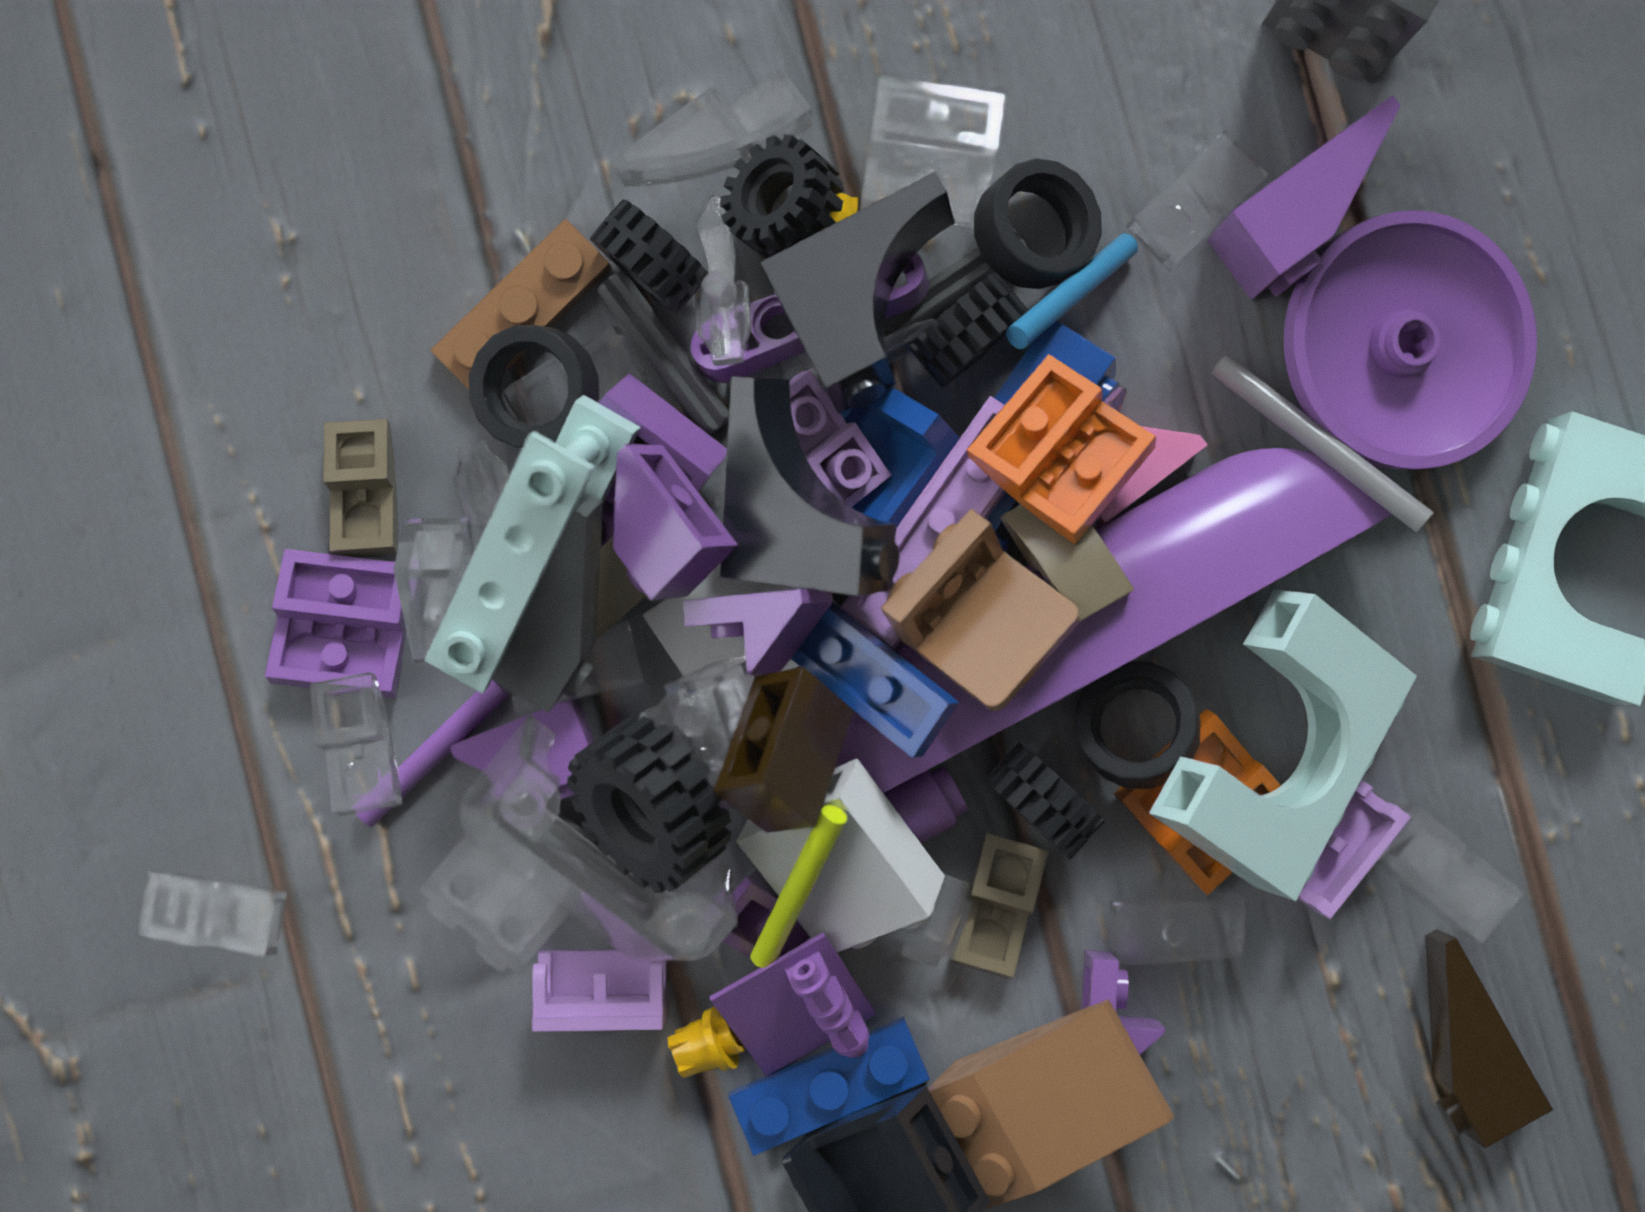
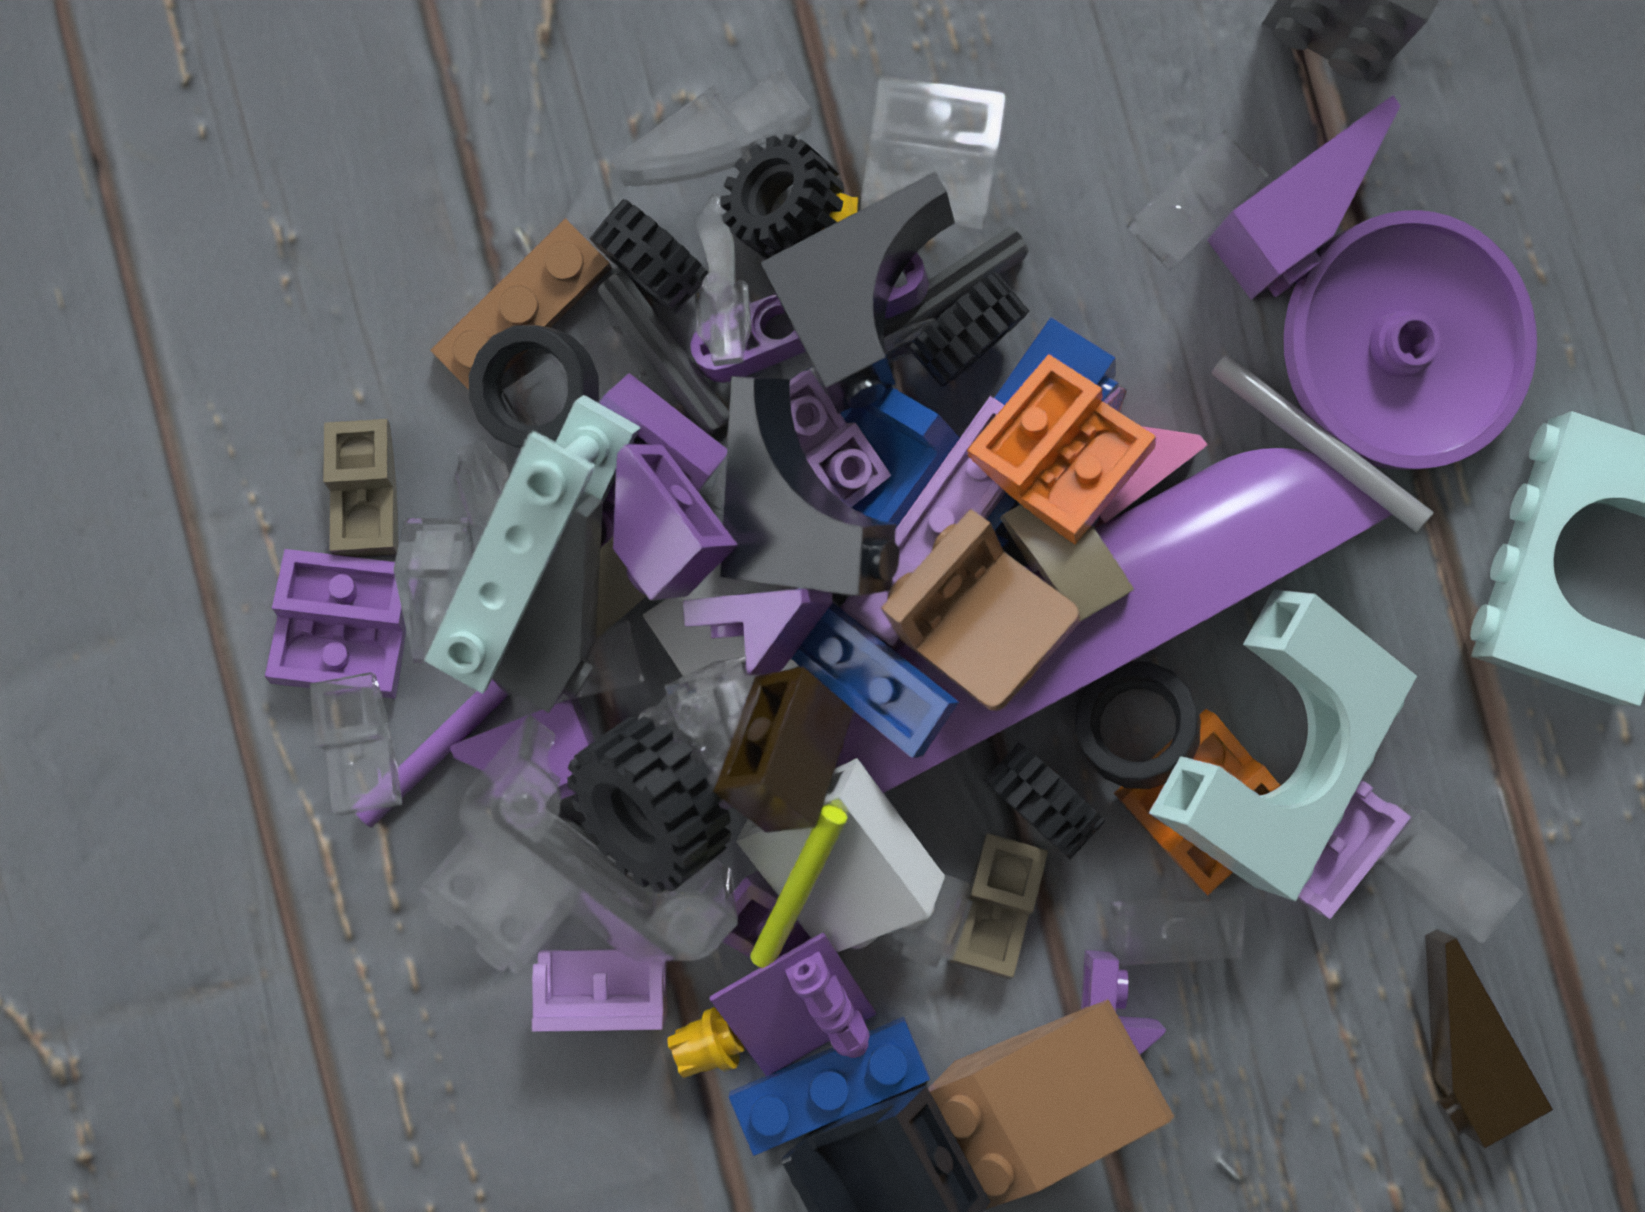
clear slope [137,870,288,957] -> none
medium lavender brick [883,766,968,844] -> none
black tyre [974,158,1102,290] -> none
dark azure bar [1006,233,1138,349] -> none

